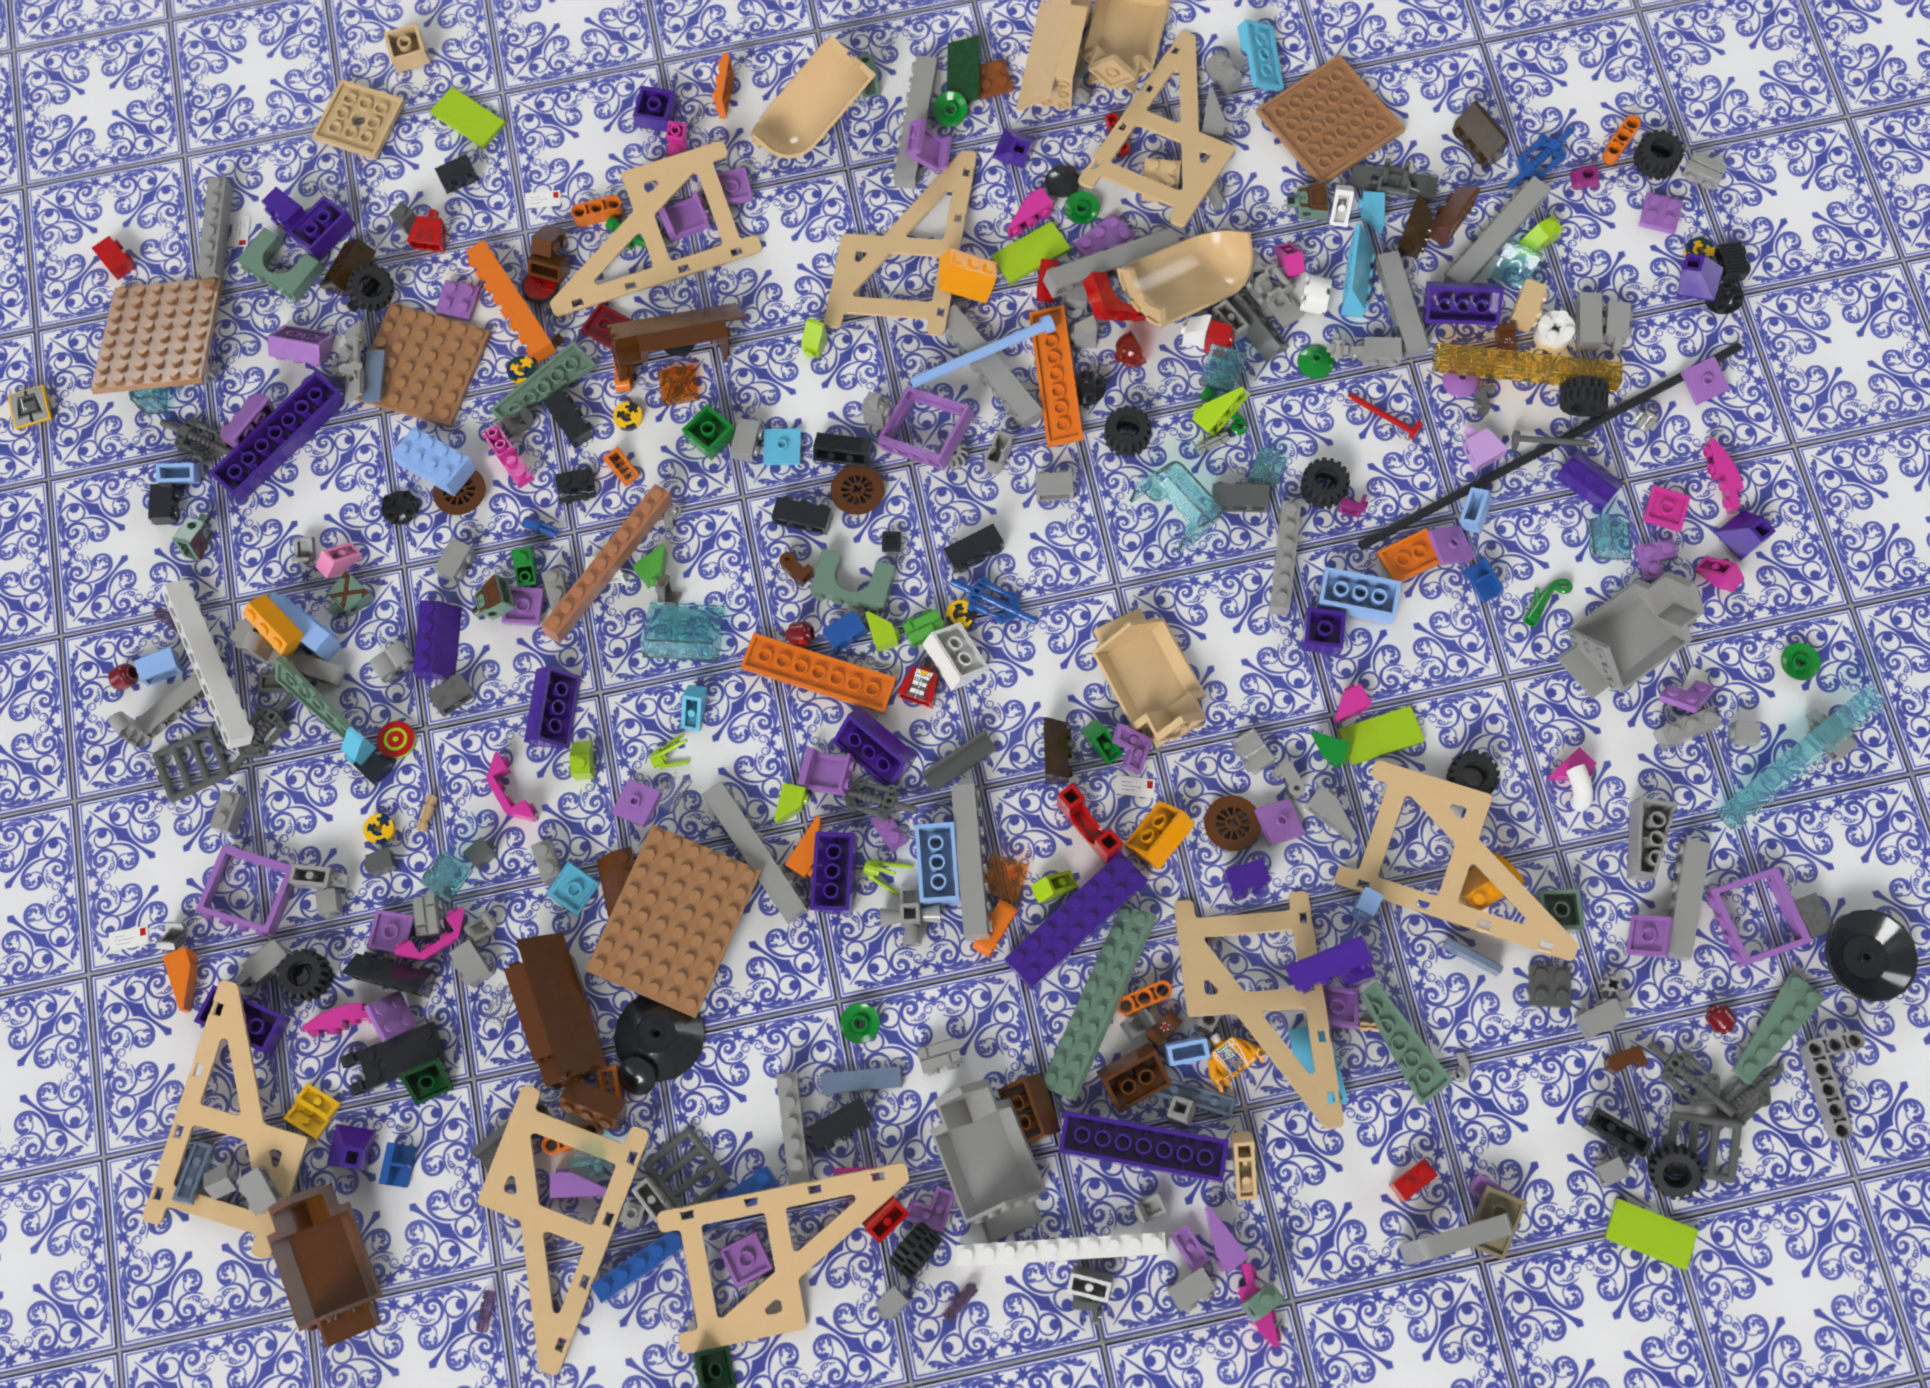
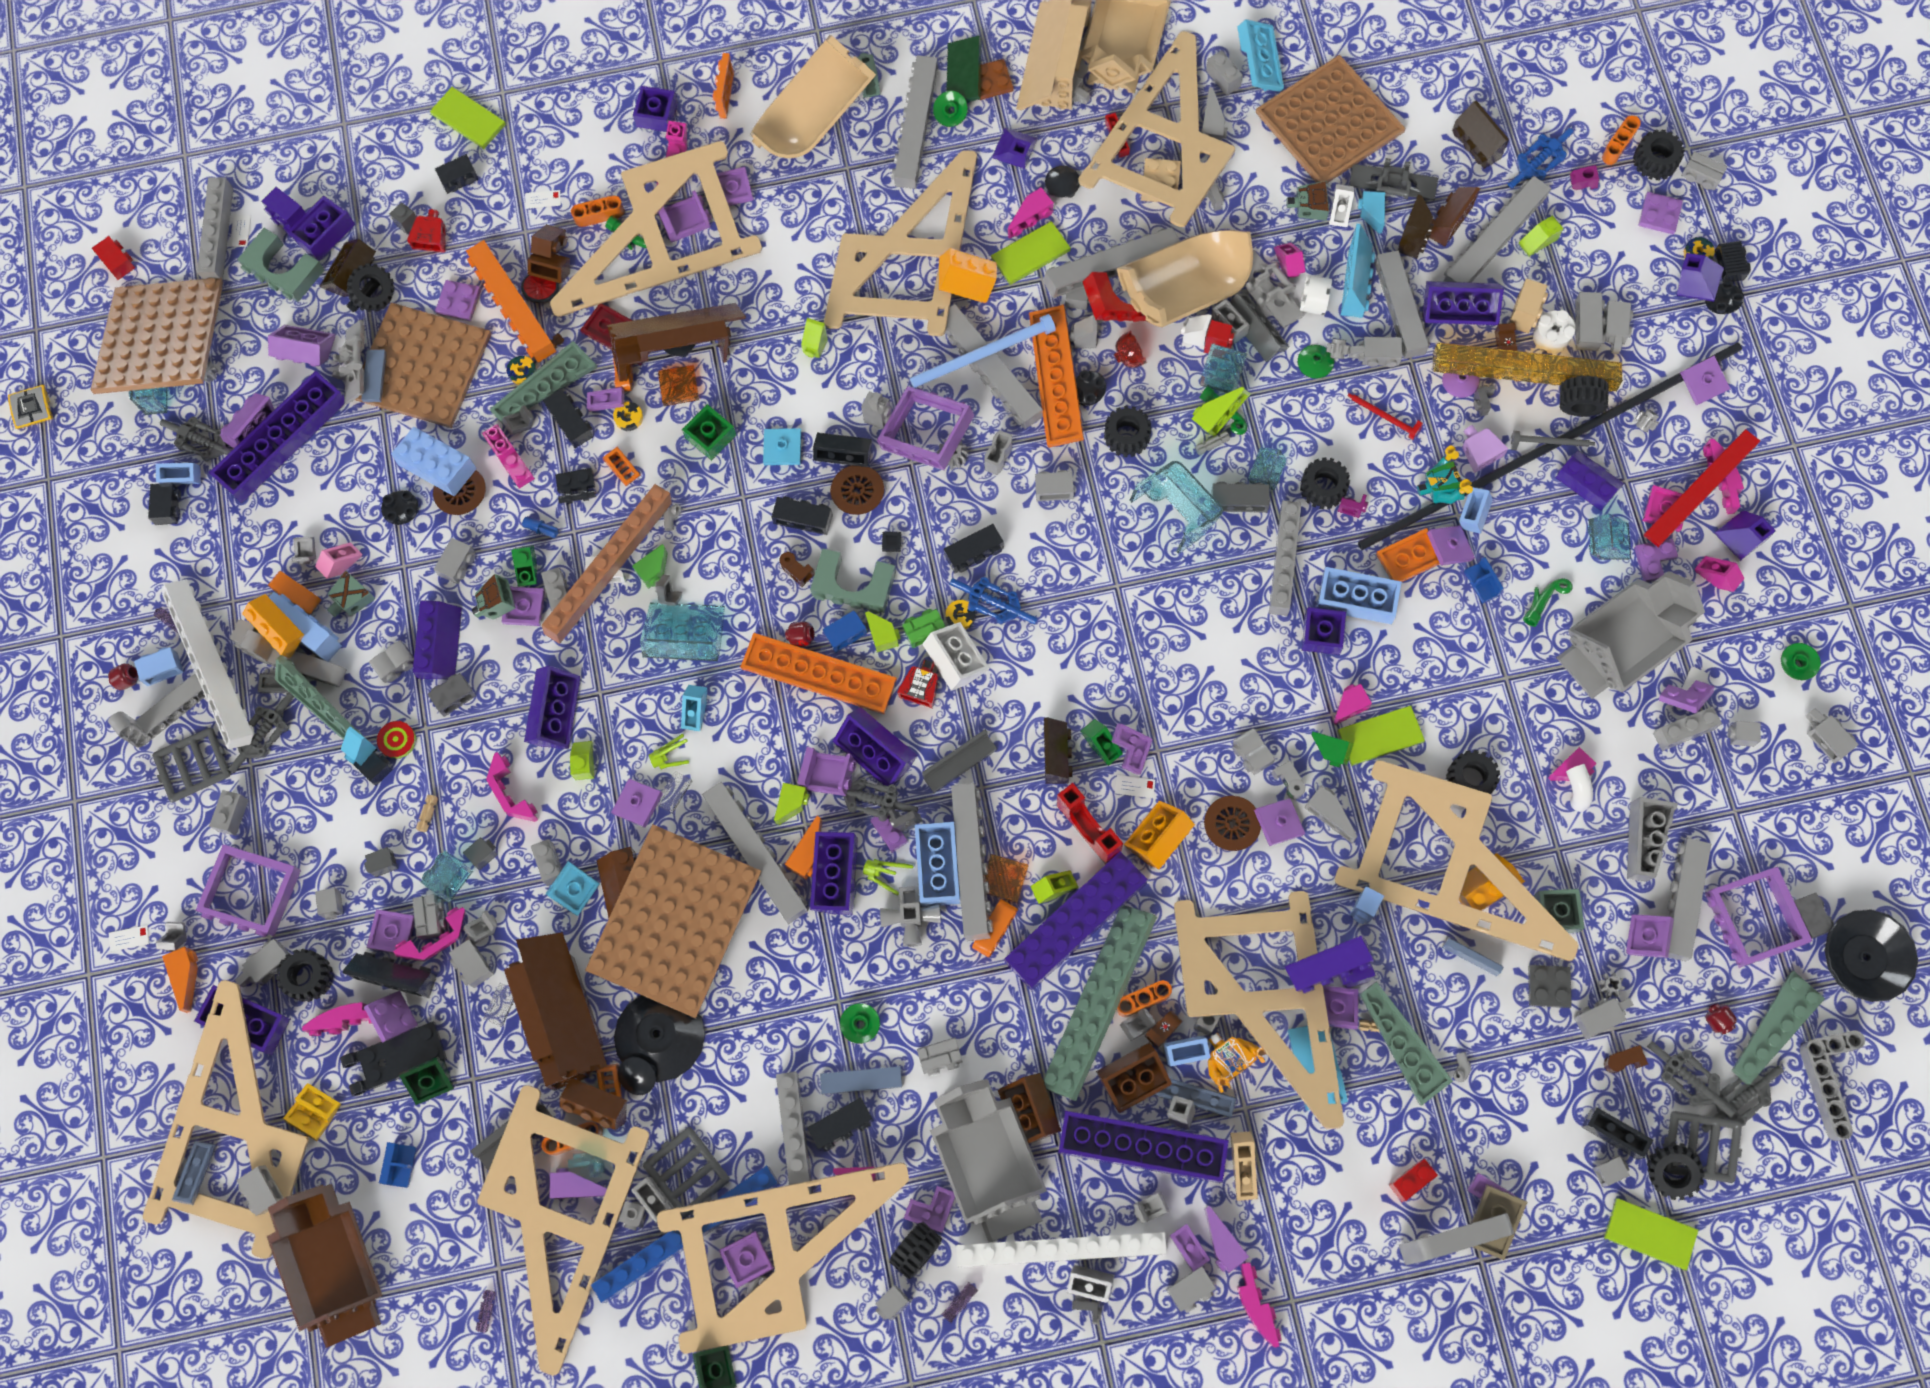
sand green torso [172,514,212,562] -> none
light grey brick [203,1163,238,1200] -> none
light grey hinge [288,864,350,890] -> none
tan piece [312,79,405,160] -> none
dark purple slope [326,1124,377,1171] -> none
yellow piece [363,813,396,845] -> none
tan brick [383,23,430,73] -> none
light grey brick [730,418,764,462] -> none
red brick [862,1195,909,1243] -> none
medium lavender panel [905,117,952,173] -> none
red brick [1036,258,1059,303] -> none
green dish [1064,192,1100,224] -> none
medium lavender plate [1073,213,1137,257] -> none
tan panel [1092,609,1207,749] -> none
dark purple brick [1221,858,1271,901] -> none
sand green torso [1240,1281,1284,1323] -> none
clear light blue slope [1491,239,1543,290] -> none
clear light blue brick [1714,684,1887,830] -> none
none -> orange beam [268,571,322,615]
none -> medium lavender plate [587,387,624,412]
none -> flat silver bracket [889,809,922,831]
none -> torso [1417,445,1473,504]
none -> red tile [1643,429,1761,548]

